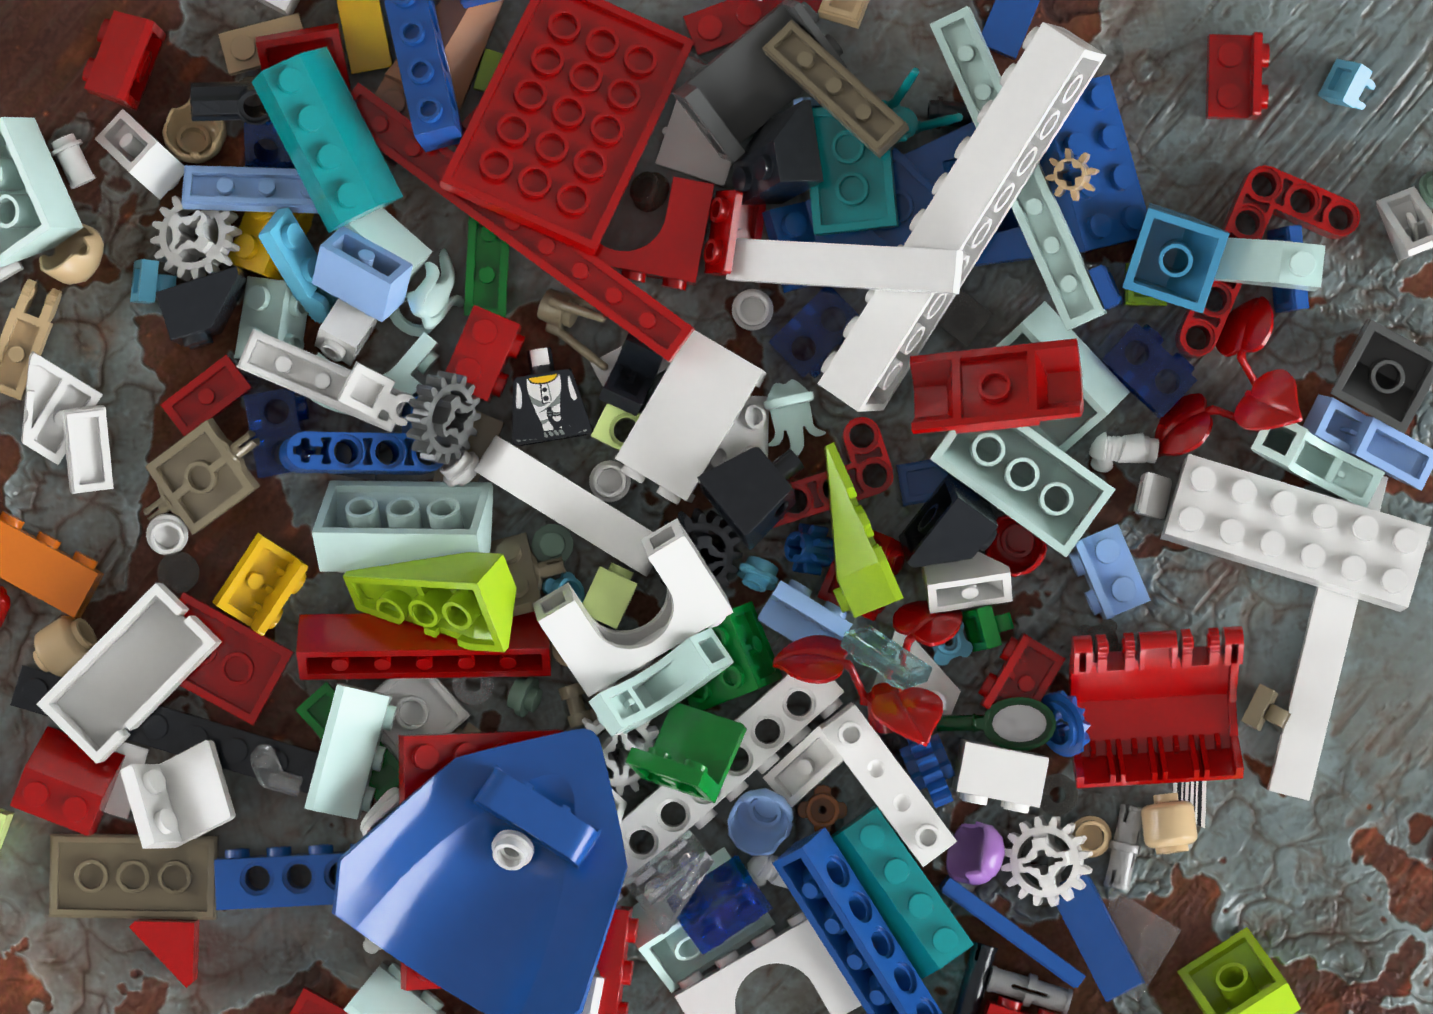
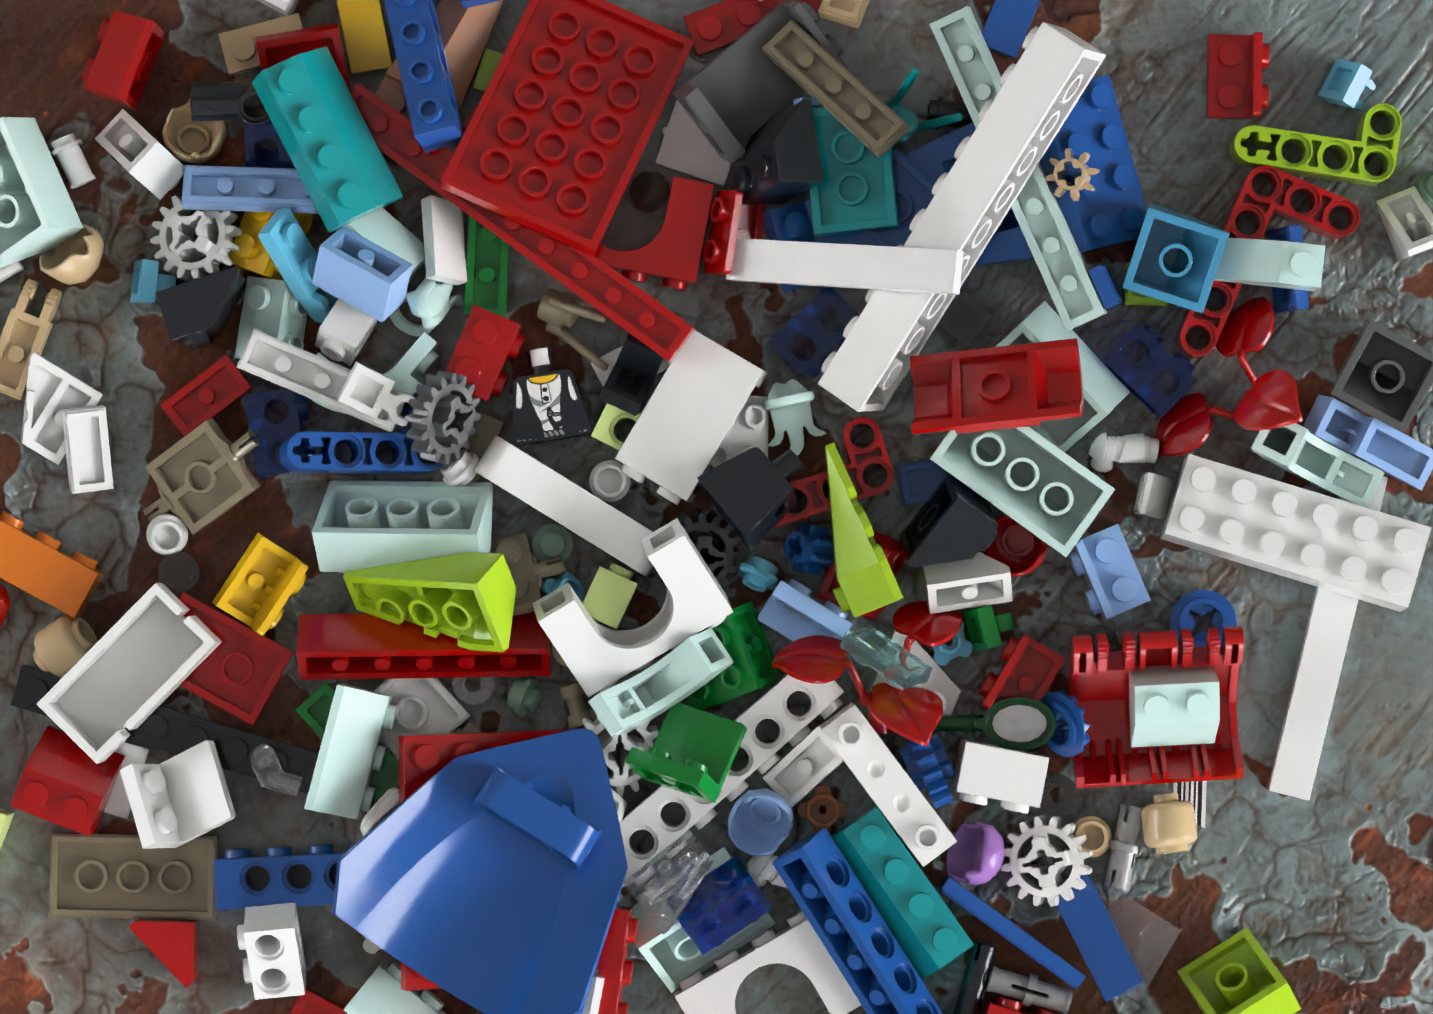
white plate [492,830,534,870] -> none
white plate [732,289,773,331] -> none
dark tan tile [1241,683,1291,731] -> none
none -> white brick [237,902,307,1000]
none -> white tile [421,195,467,286]
none -> light aqua slope [1129,664,1220,748]
none -> blue gear [1170,590,1237,646]
none -> lime beam [1229,103,1402,186]

